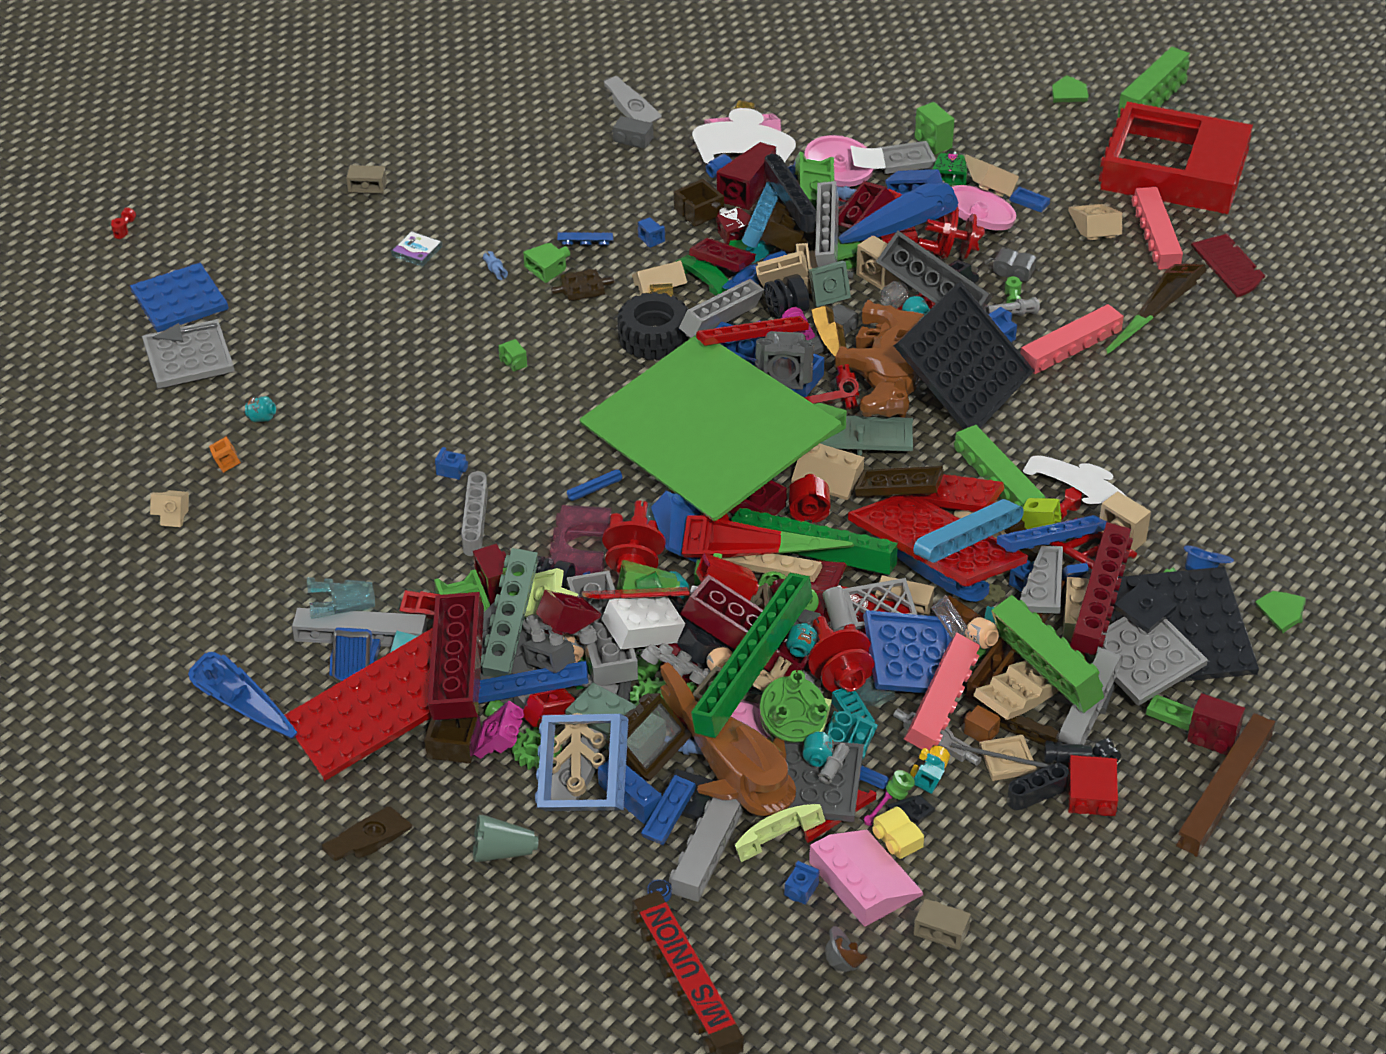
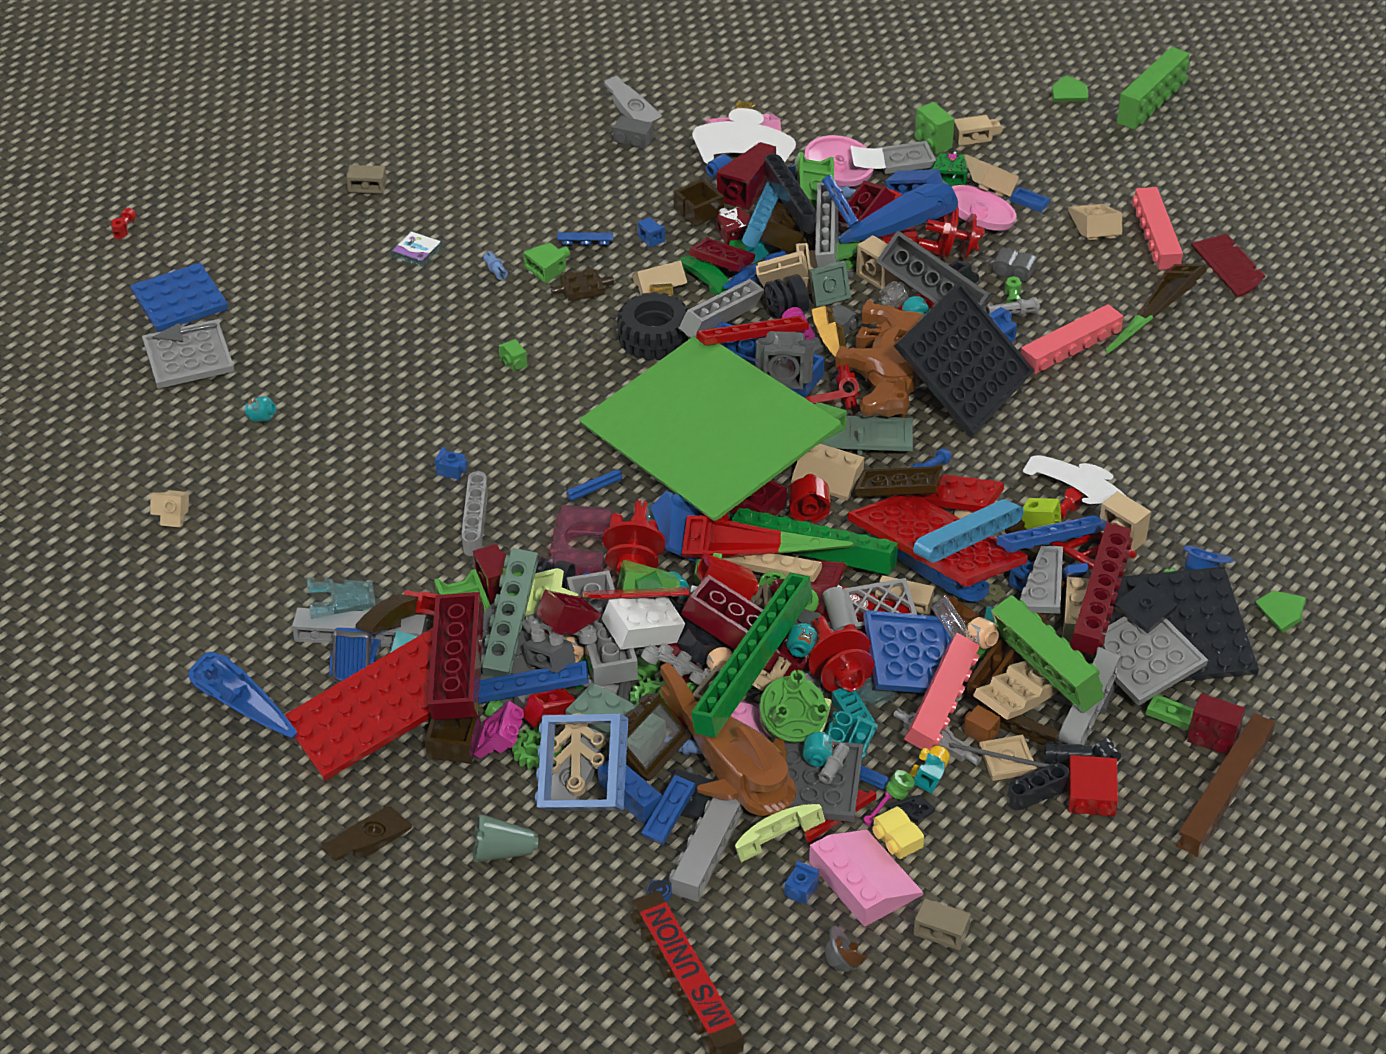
orange brick [209,436,241,473] -> none
bright green brick [954,425,1045,507] -> none
red panel [1099,102,1253,214] -> none
none -> dark brown slope [356,594,417,633]
none -> blue pin [822,175,859,228]
none -> blue hinge [911,449,951,467]
none -> tan brick [953,115,1003,146]

